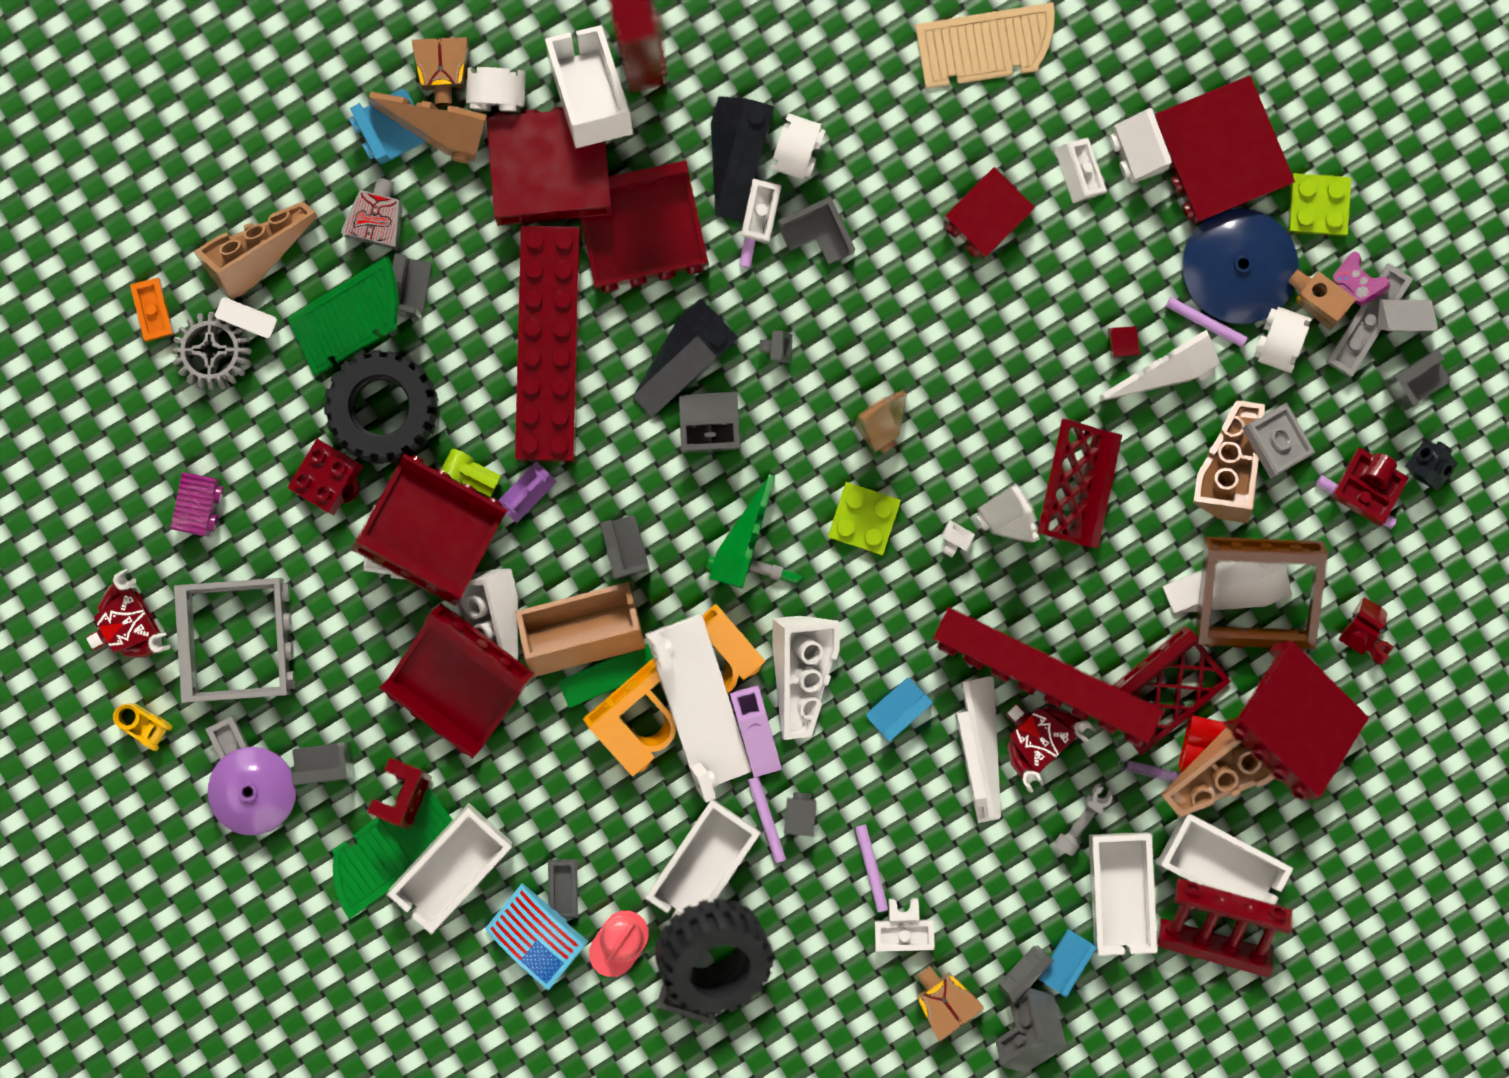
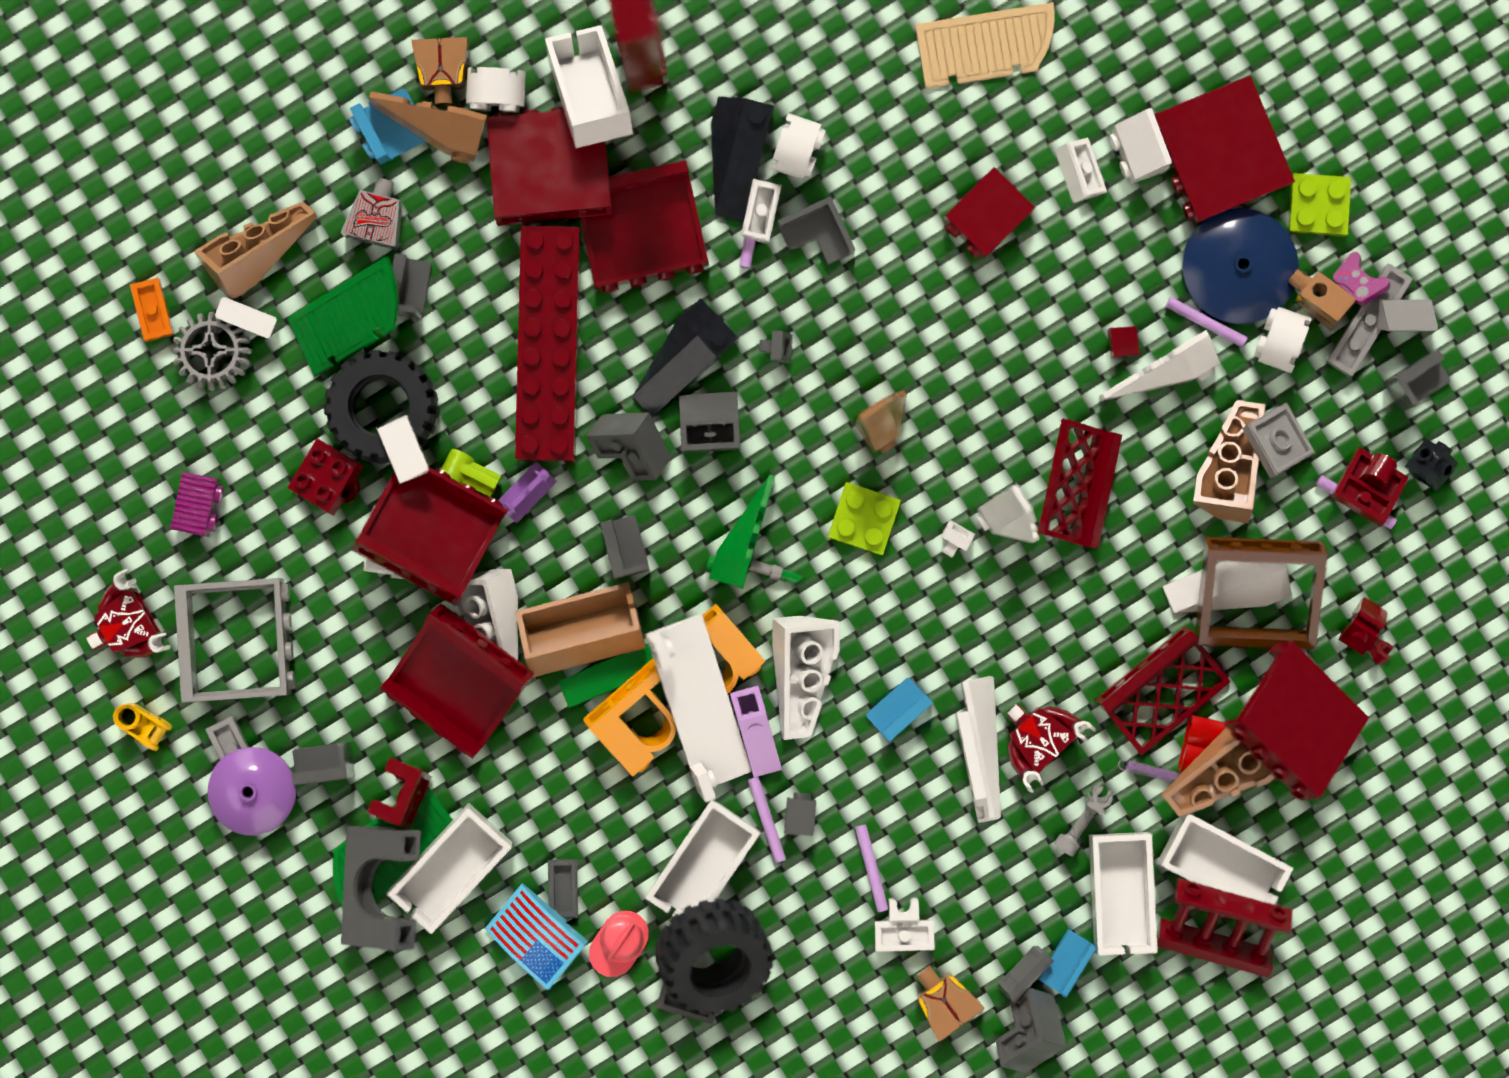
dark red brick [933,607,1164,747] -> none
none -> dark grey arch [341,825,421,951]
none -> white slope [377,416,429,484]
none -> dark grey panel [587,413,671,481]

